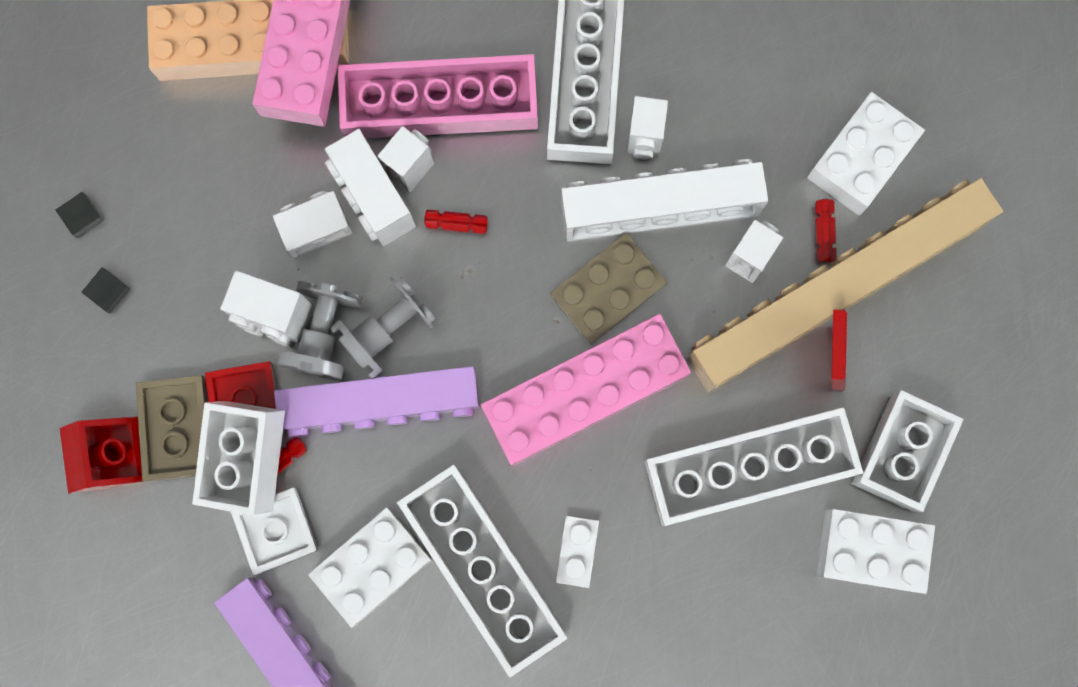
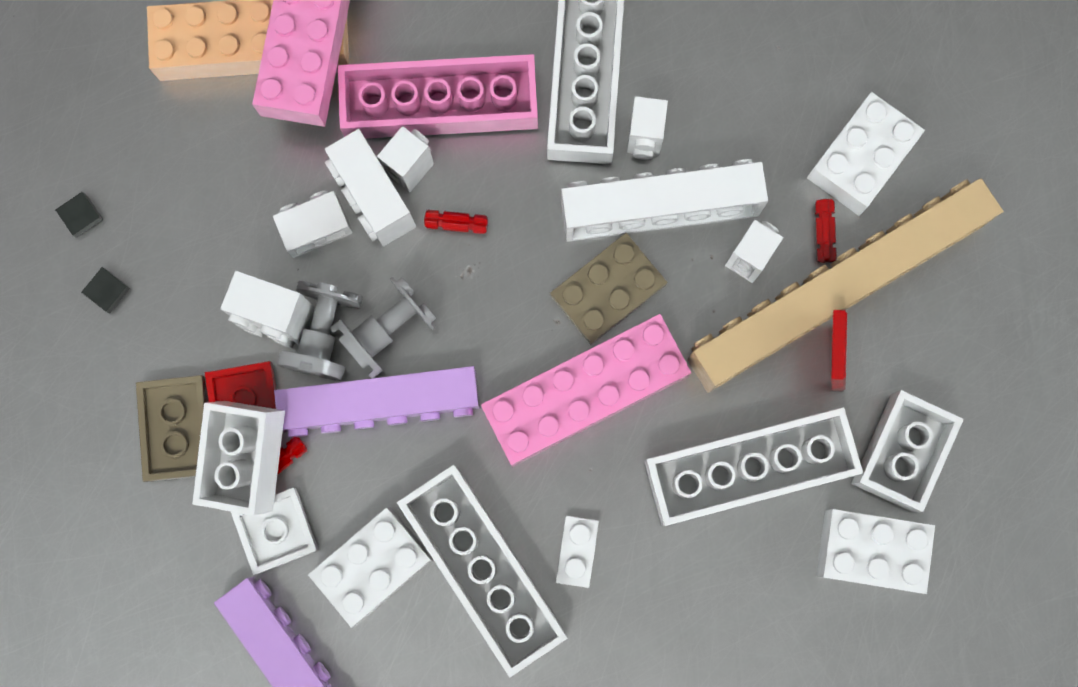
red slope [59,416,143,494] -> none

